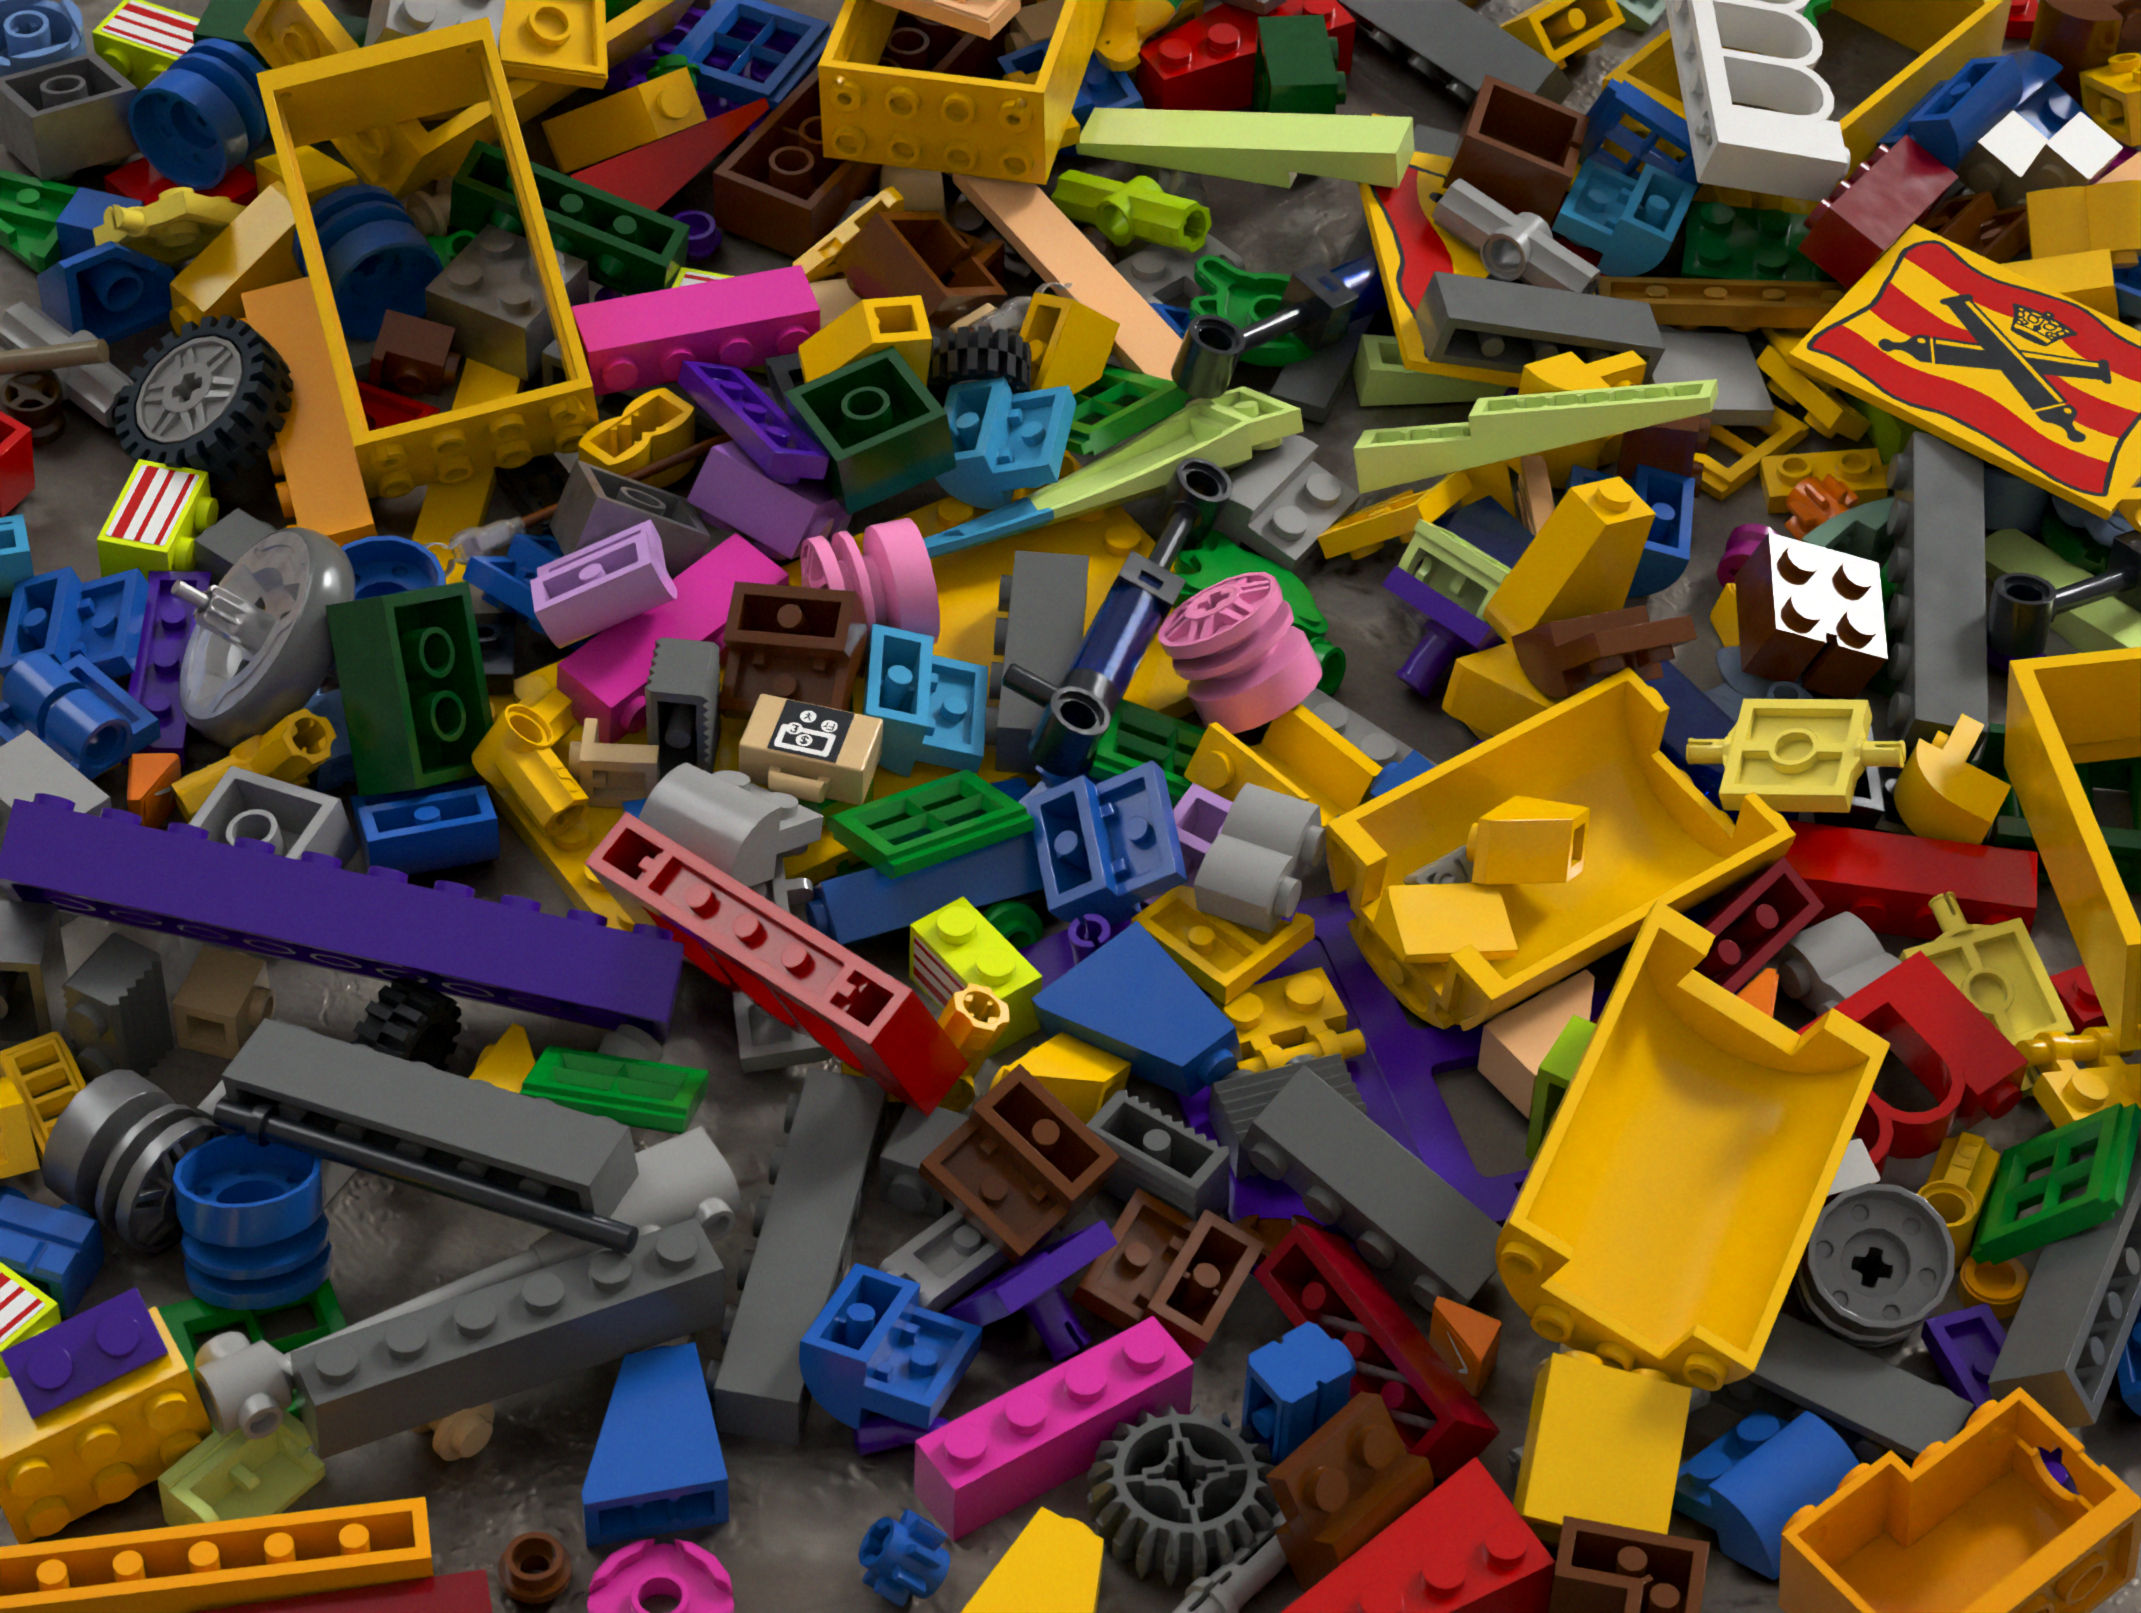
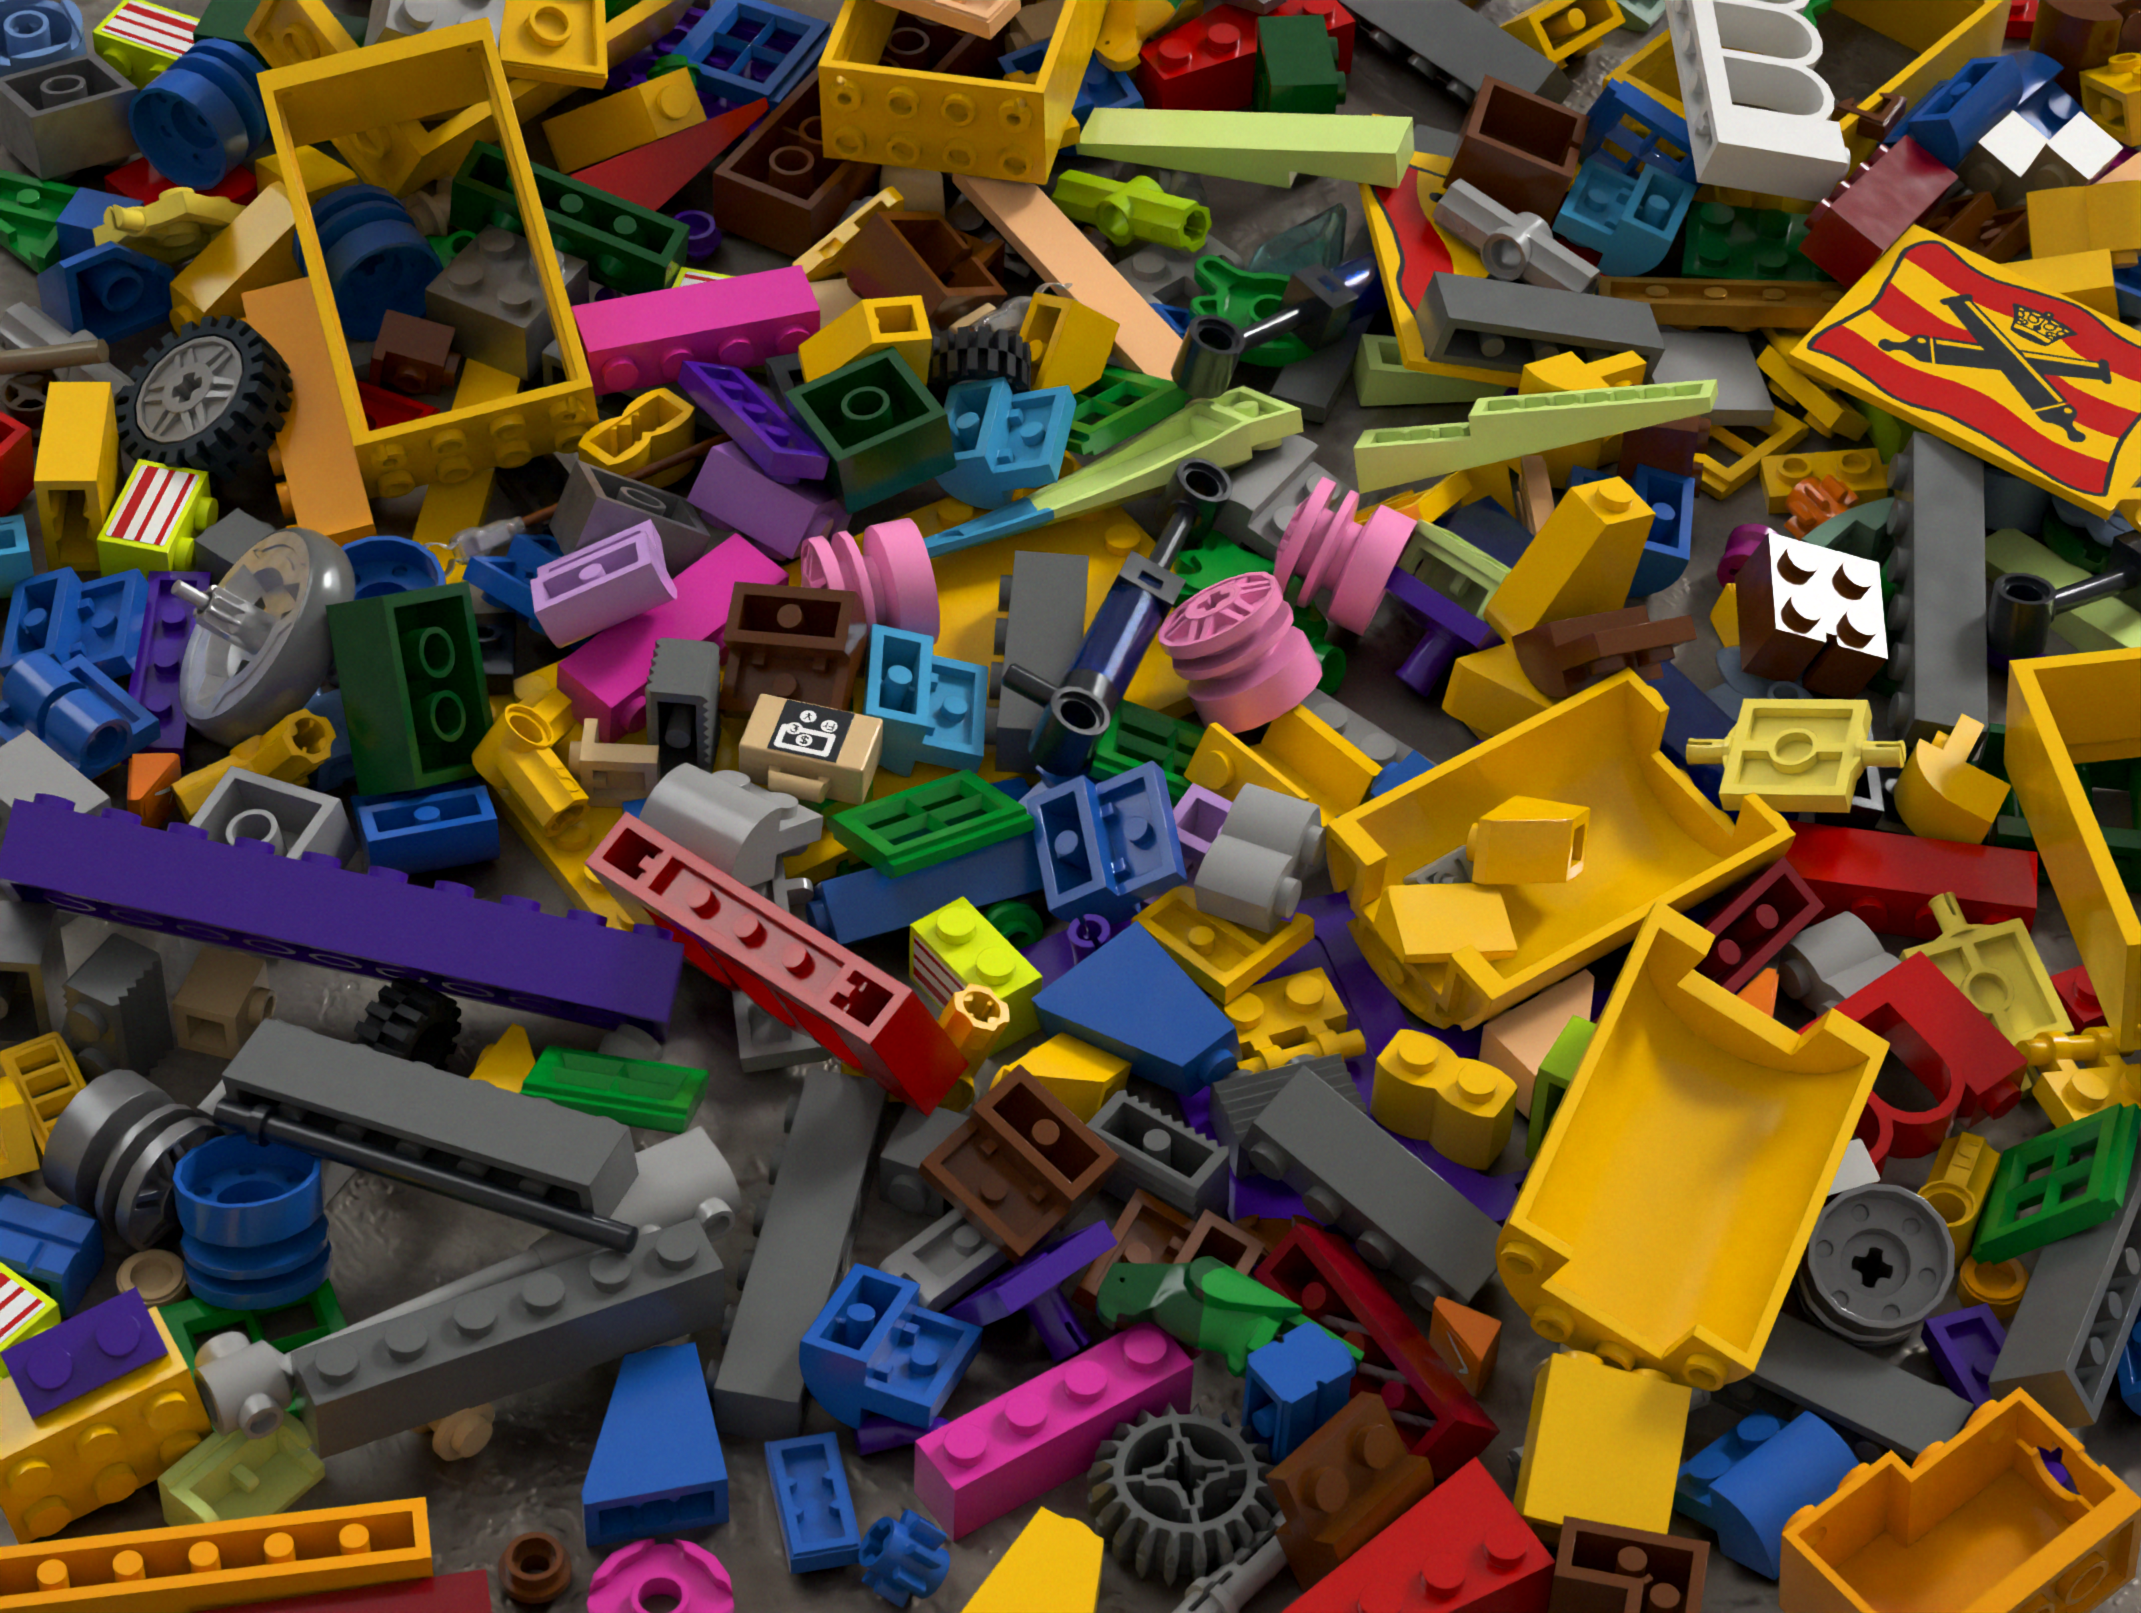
none -> yellow brick [34,382,124,571]
none -> tan tile [116,1249,189,1309]
none -> blue plate [764,1431,861,1574]
none -> animal [1095,1256,1365,1380]
none -> clear light blue slope [1246,202,1348,281]
none -> bright pink wheel [1273,476,1418,636]
none -> yellow brick [1370,1029,1518,1170]
none -> reddish brown tile [1831,92,1907,143]

